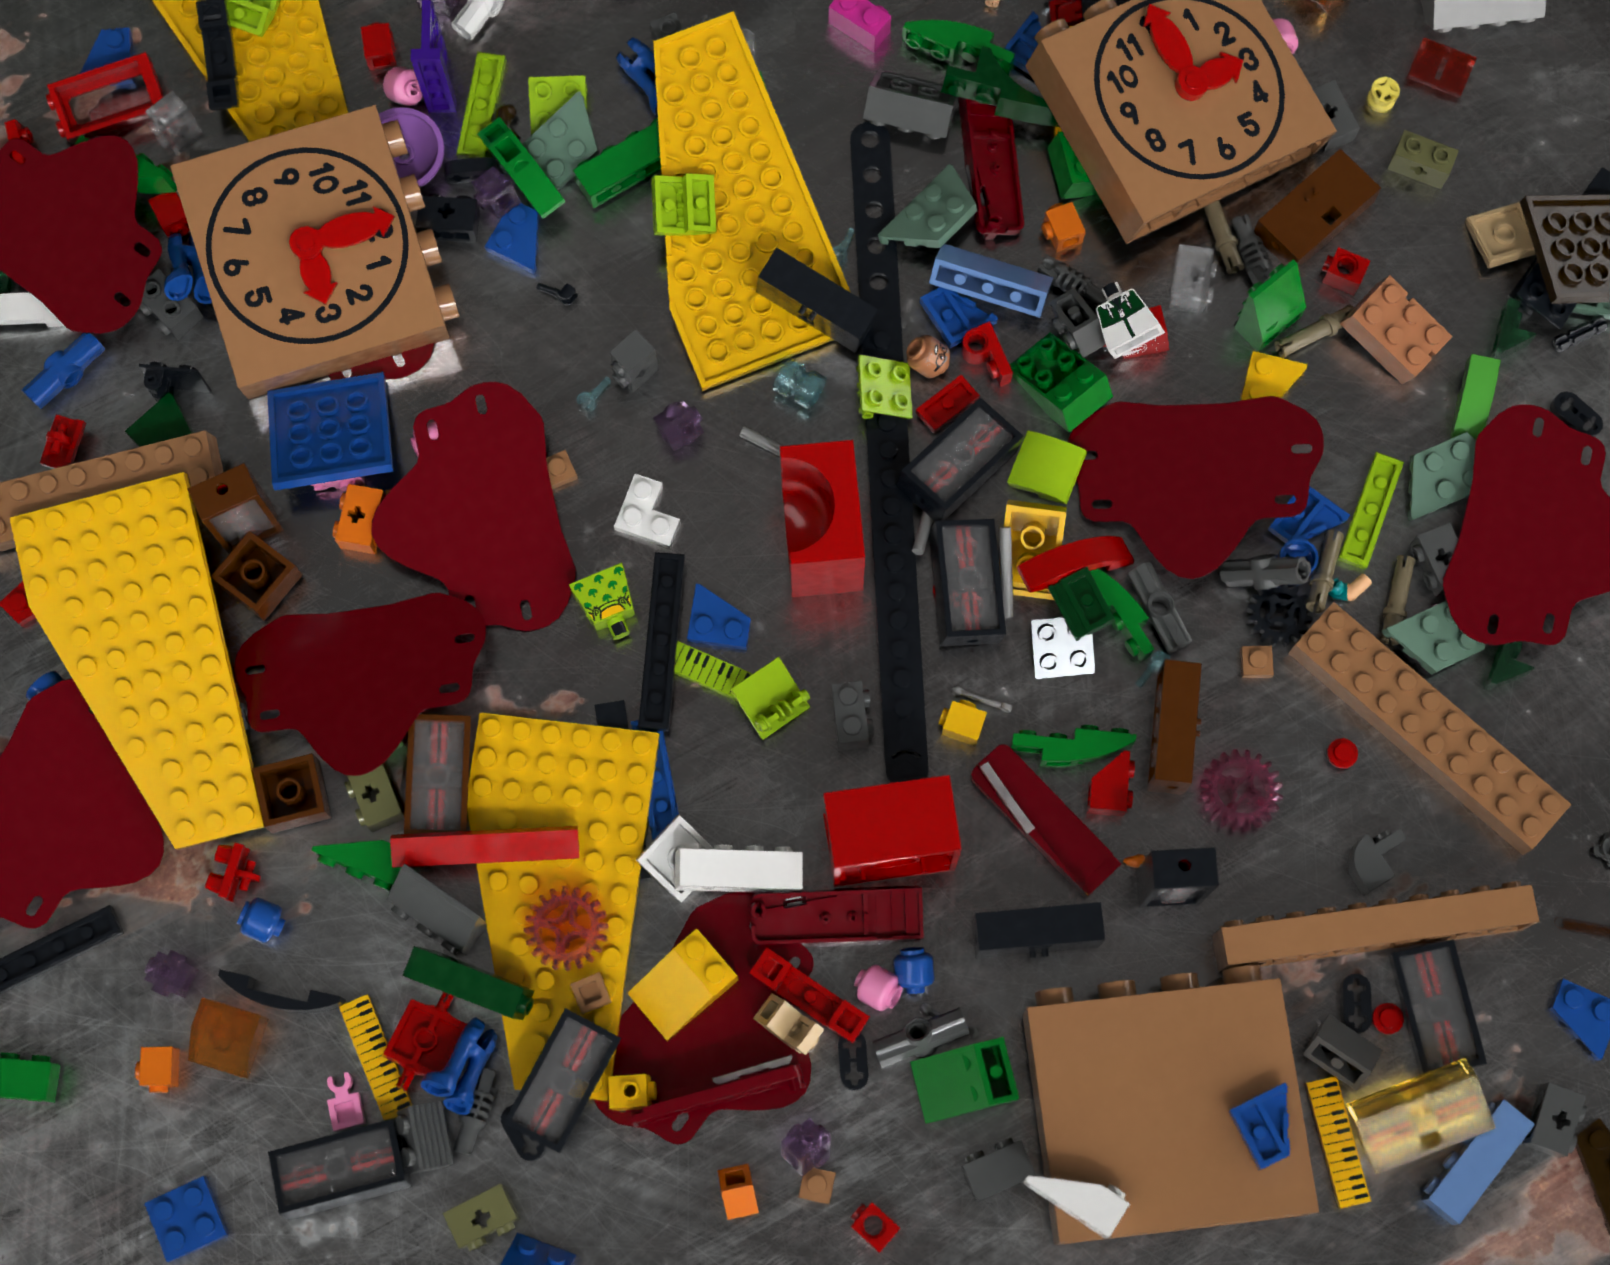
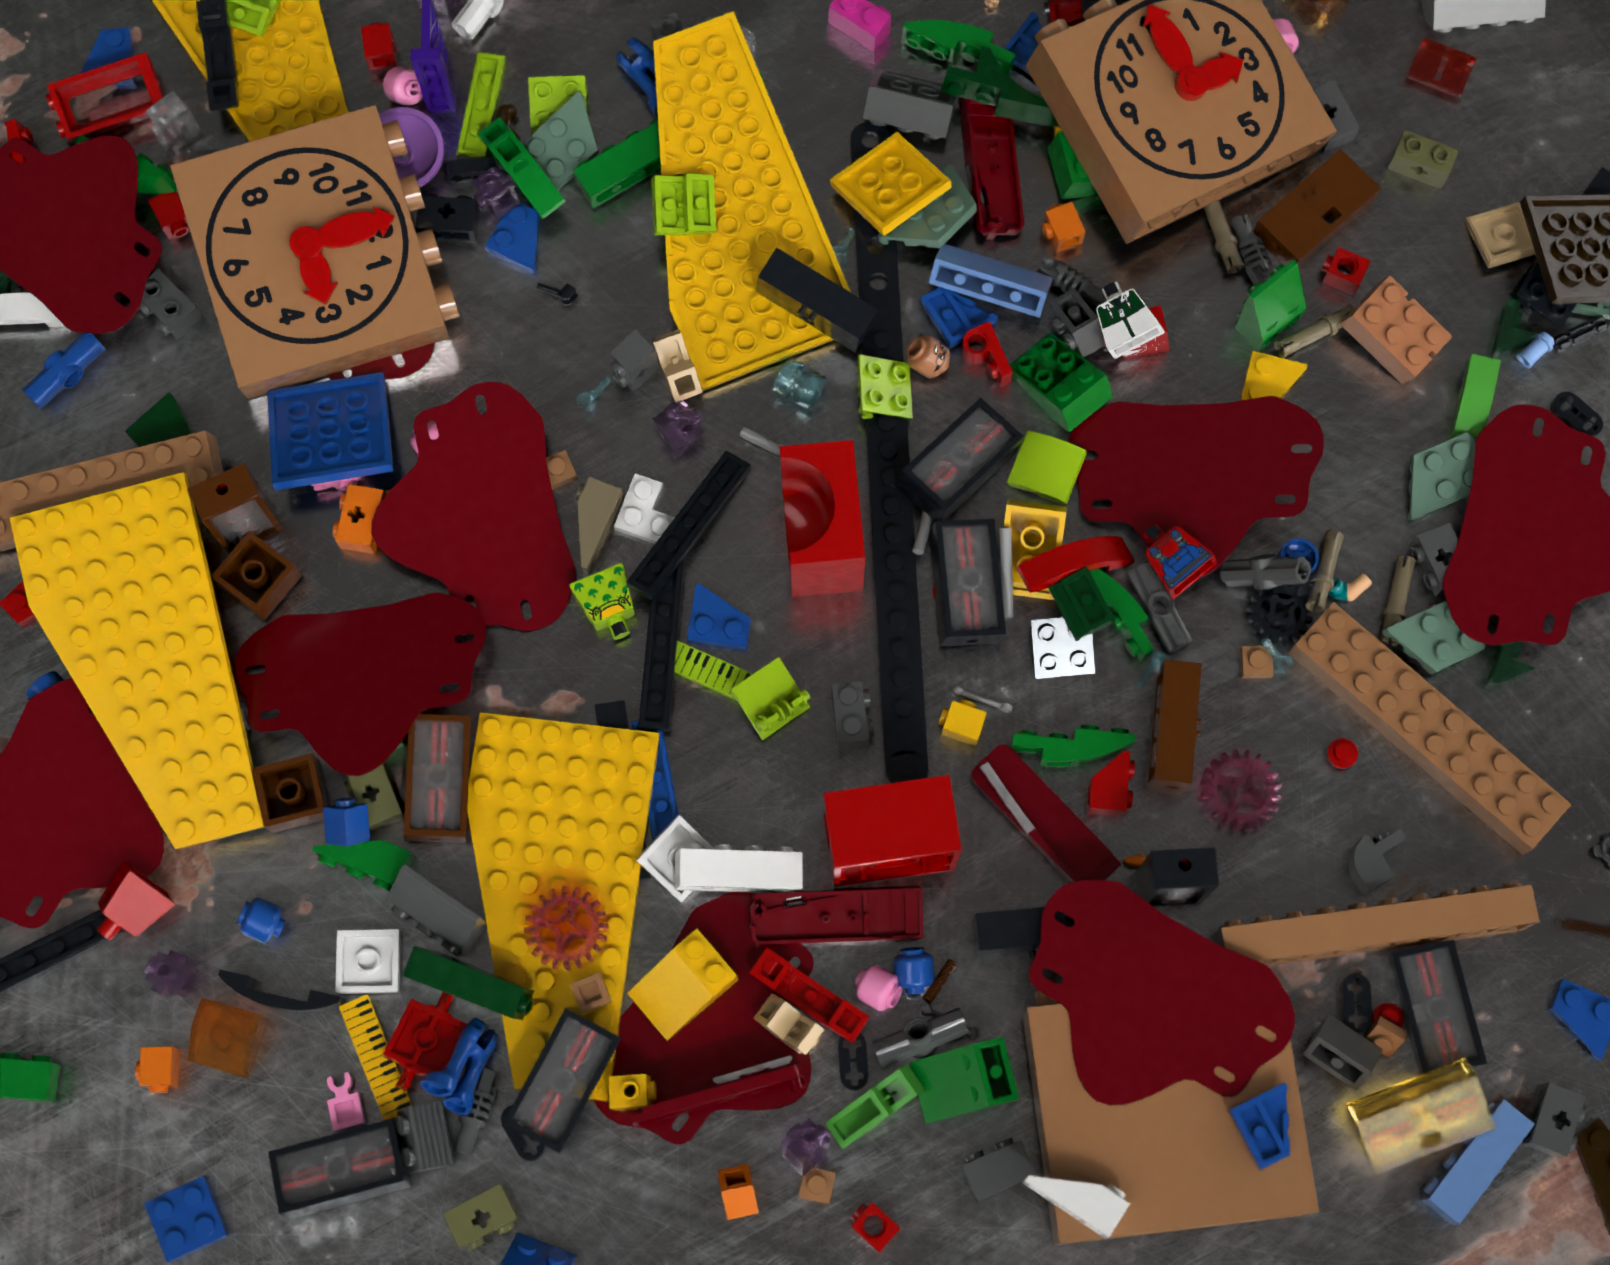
red hips [39,414,86,469] -> none
black hinge [139,362,212,402] -> none
blue piece [164,233,212,304] -> none
red hips [205,842,261,903] -> none
red tile [390,826,579,868] -> none
red plate [916,374,980,434] -> none
clear brick [1169,244,1218,313] -> none
blue wing [1268,486,1351,543] -> none
yellow tile [1305,1076,1371,1209] -> none
lime tile [1337,452,1404,570] -> none
light yellow wheel [1367,77,1400,113] -> none
none -> torso [97,861,175,941]
none -> blue brick [323,798,370,846]
none -> white plate [335,929,401,994]
none -> dark tan slope [576,477,624,576]
none -> black tile [626,450,751,601]
none -> tan brick [651,329,703,403]
none -> bright green slope [825,1064,925,1149]
none -> yellow plate [830,132,952,236]
none -> reddish brown piece [923,959,956,1004]
none -> dark red piece [1029,880,1295,1106]
none -> torso [1144,524,1217,600]
none -> clear light blue hand [1261,638,1294,675]
none -> medium nougat plate [1364,1016,1408,1058]
none -> light blue pin [1516,331,1555,369]

